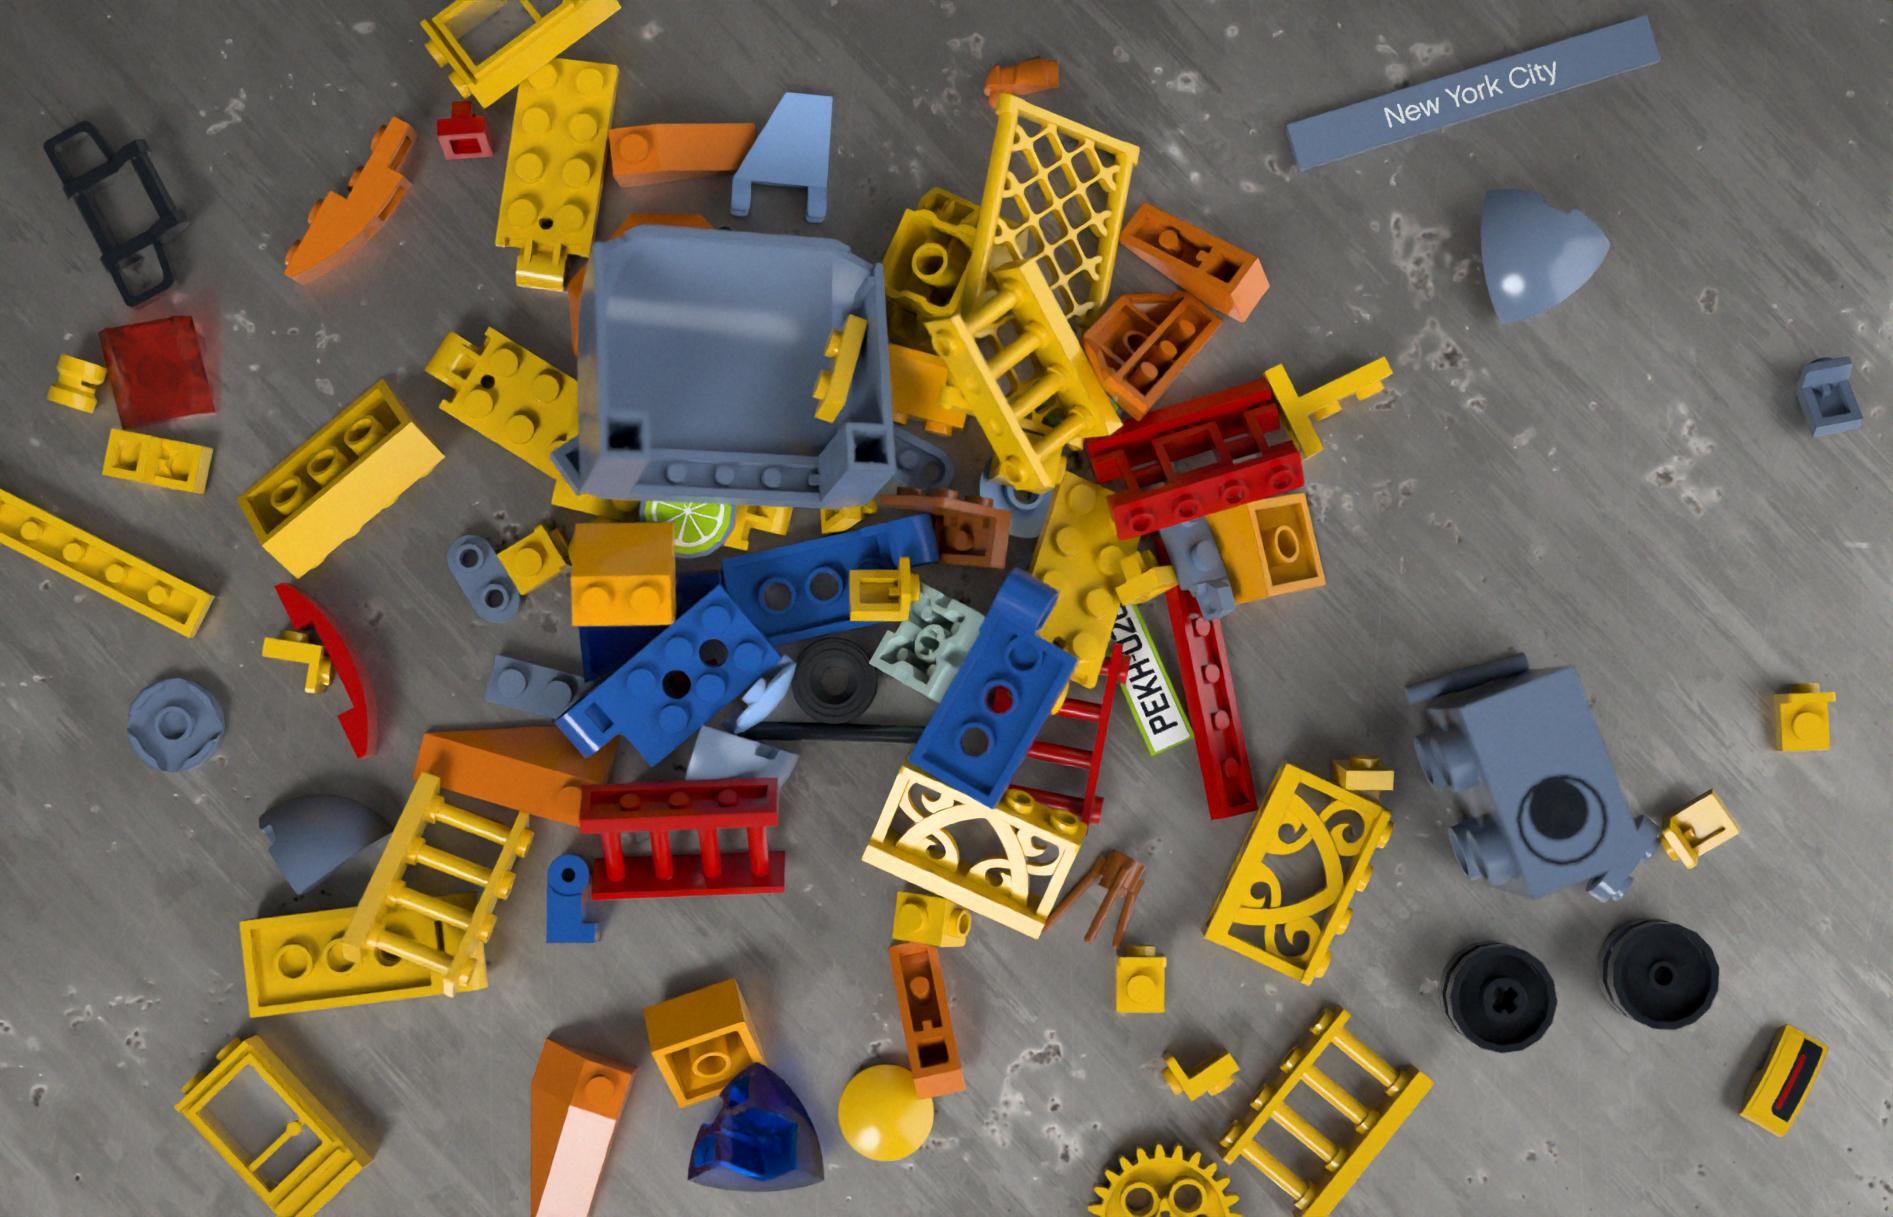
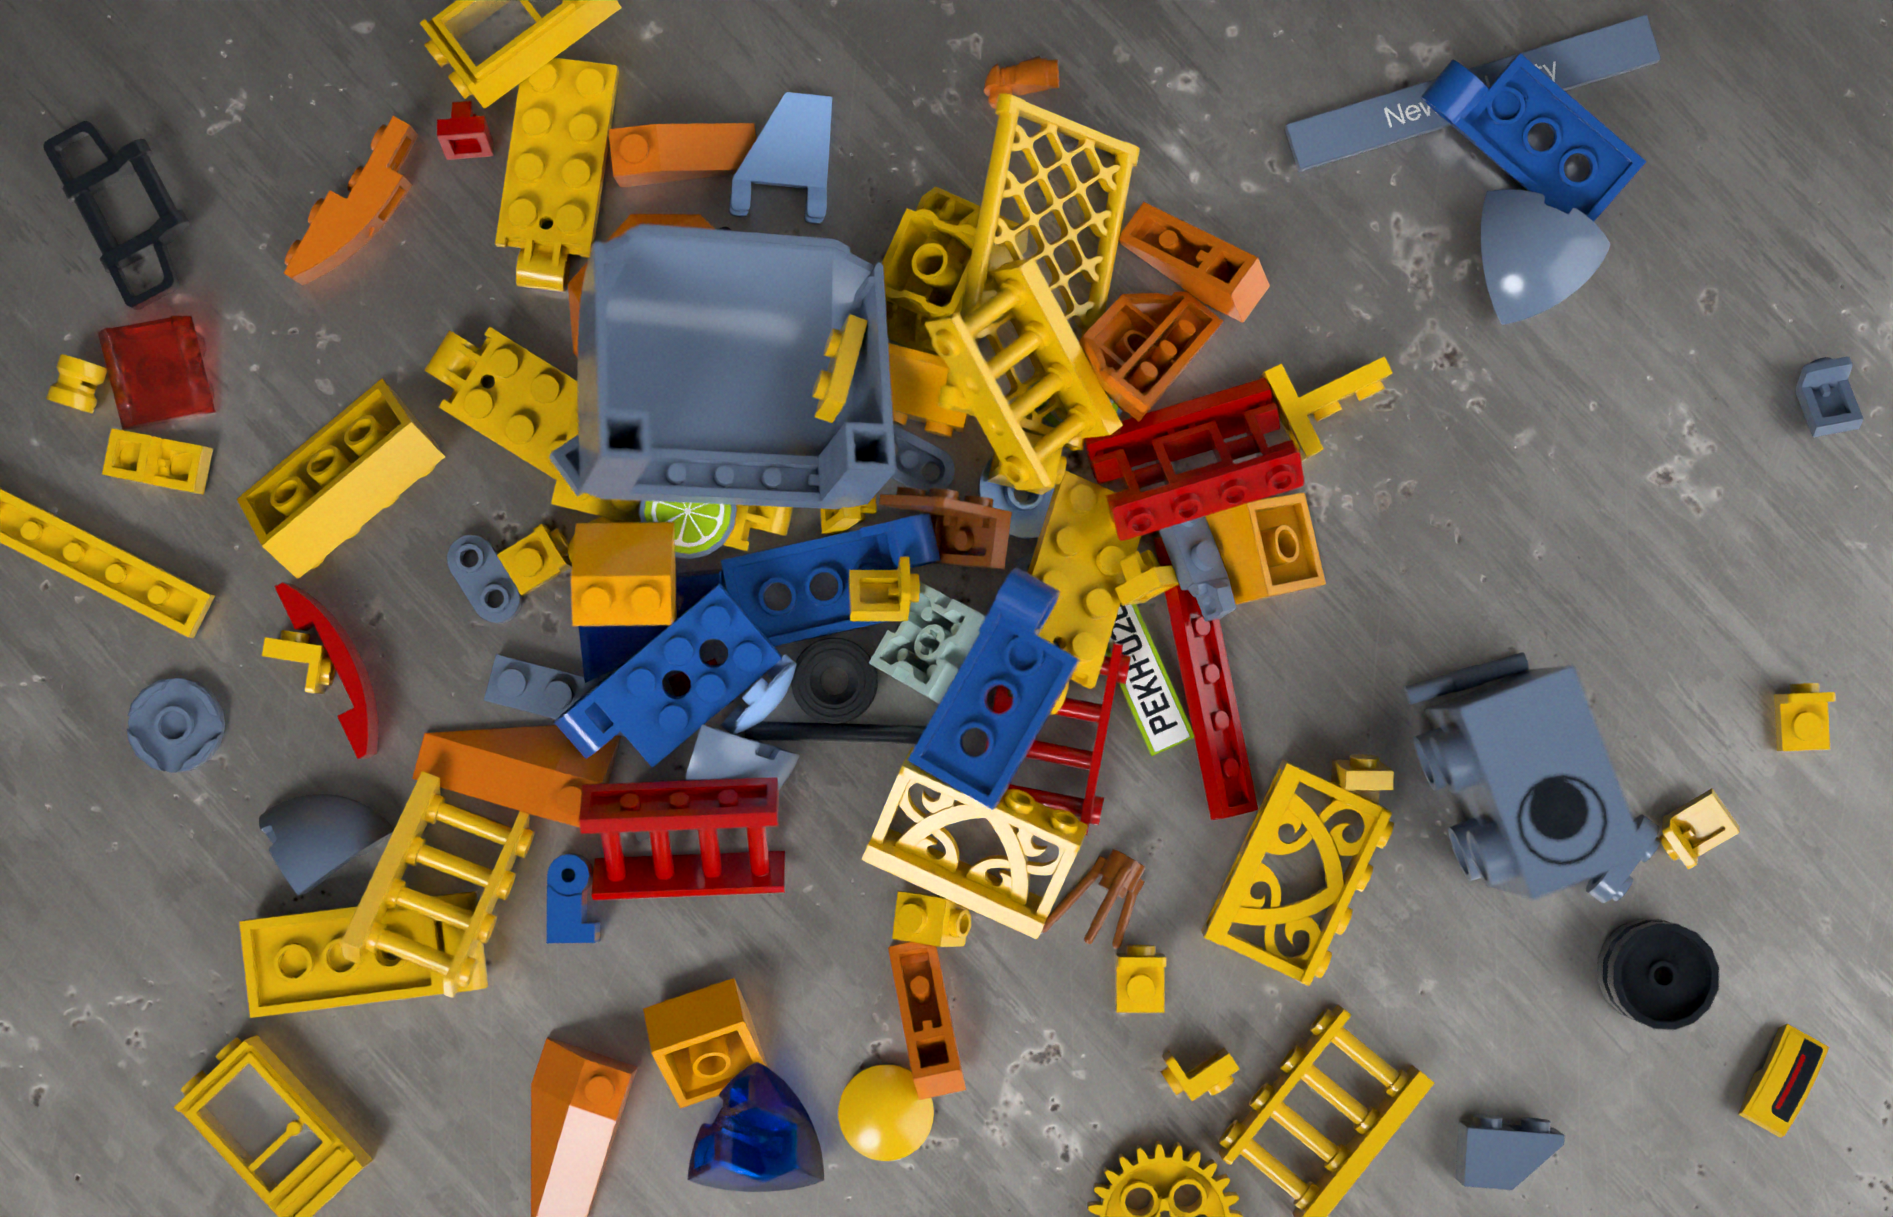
black wheel [1438,940,1557,1053] -> none
none -> blue hinge [1421,53,1647,222]
none -> sand blue slope [1455,1114,1565,1190]

